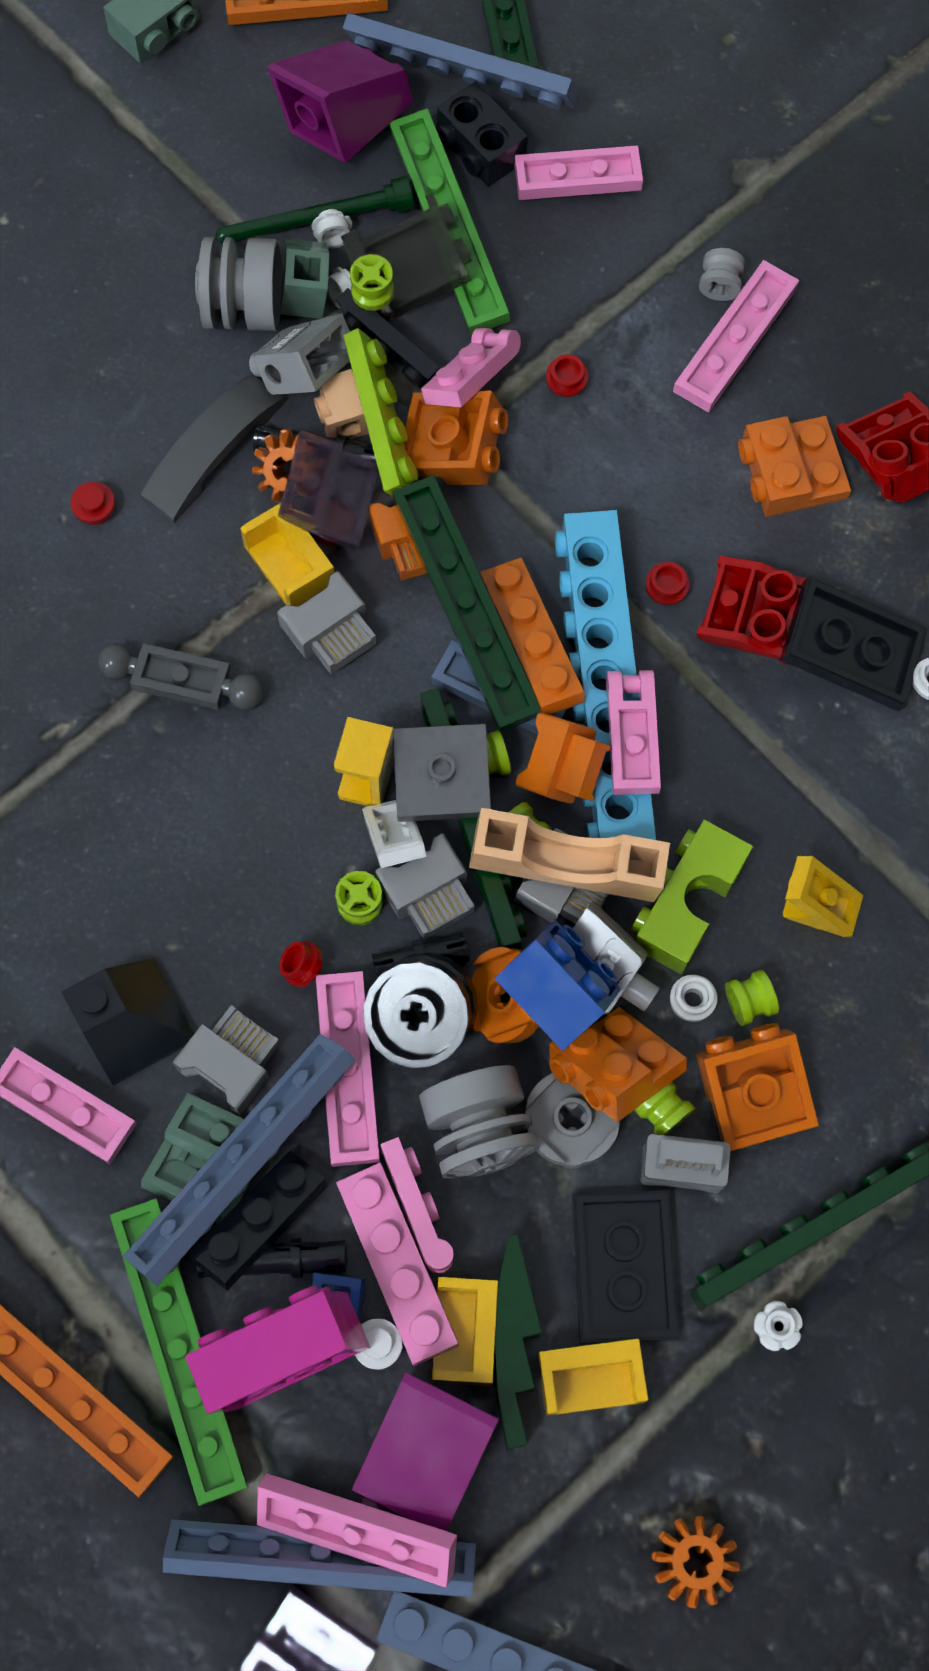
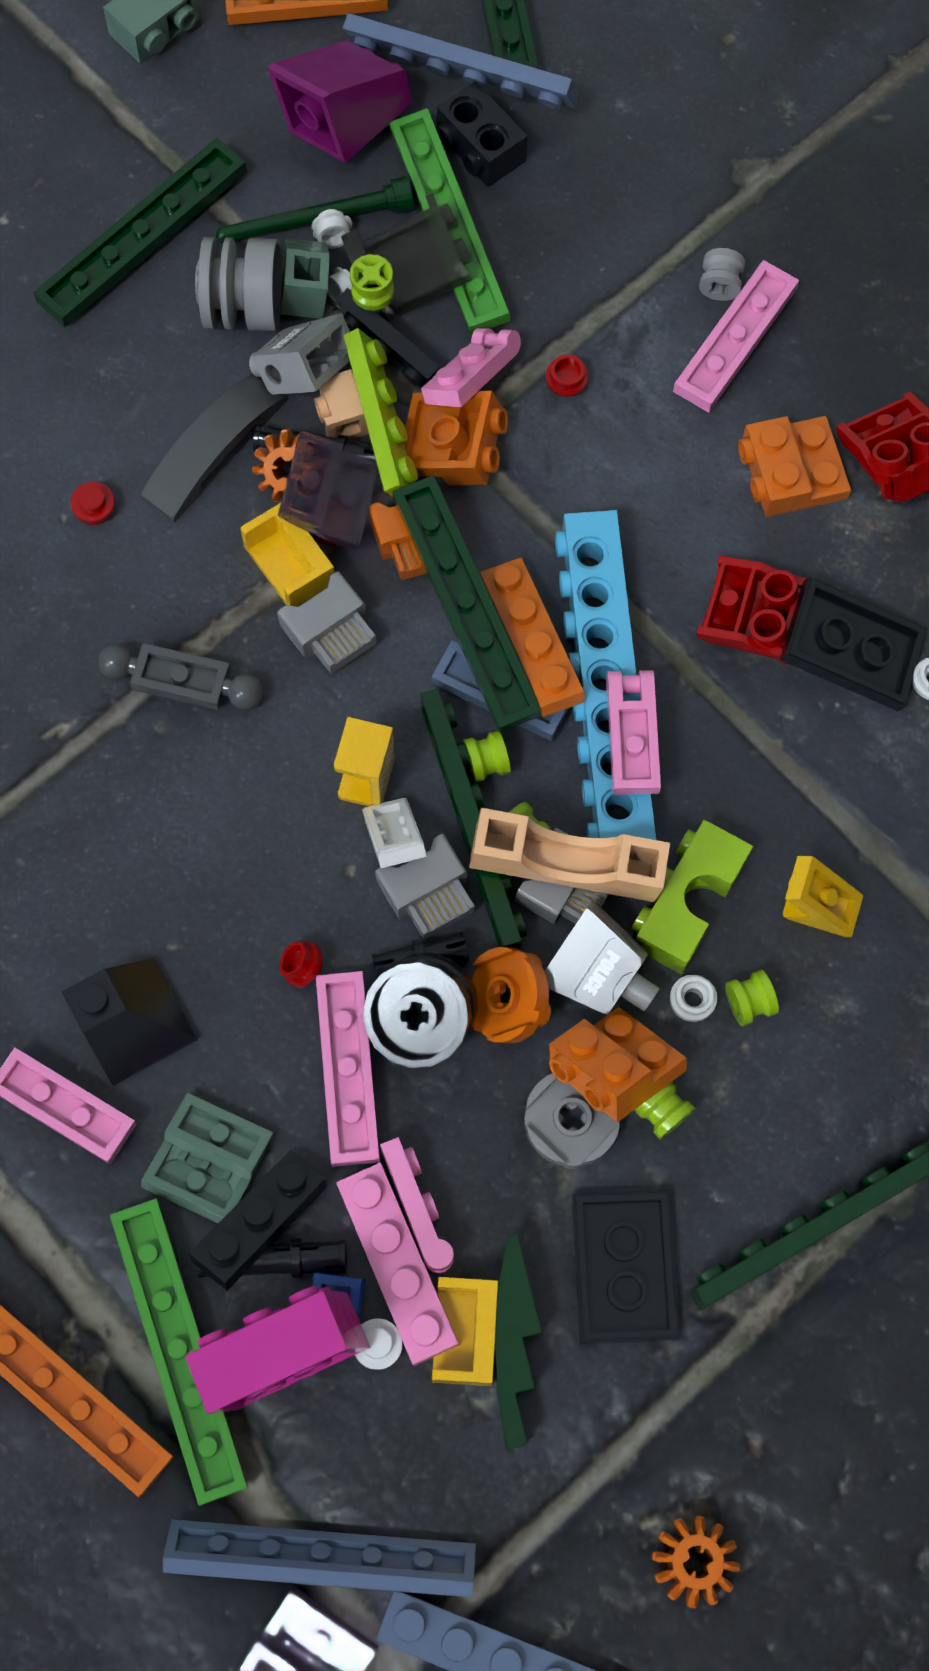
sand blue plate [123,1034,355,1287] -> none
light grey piece [172,1005,280,1116] -> none
bright pink plate [257,1473,457,1588] -> none
lime wheel [335,871,383,926] -> none
magenta slope [352,1372,499,1531] -> none
flat silver plate [393,724,491,822] -> none
light grey wheel [419,1065,540,1179] -> none
blue slope [494,920,621,1051] -> none
bright pink plate [514,145,643,200] -> none
orange piece [515,712,611,804] -> none
yellow panel [537,1339,648,1416] -> none
light grey piece [640,1134,730,1193] -> none
red plate [645,562,690,606] -> none
orange plate [696,1023,819,1151] -> none
white plate [754,1301,803,1351] -> none
none -> dark green plate [33,137,247,327]

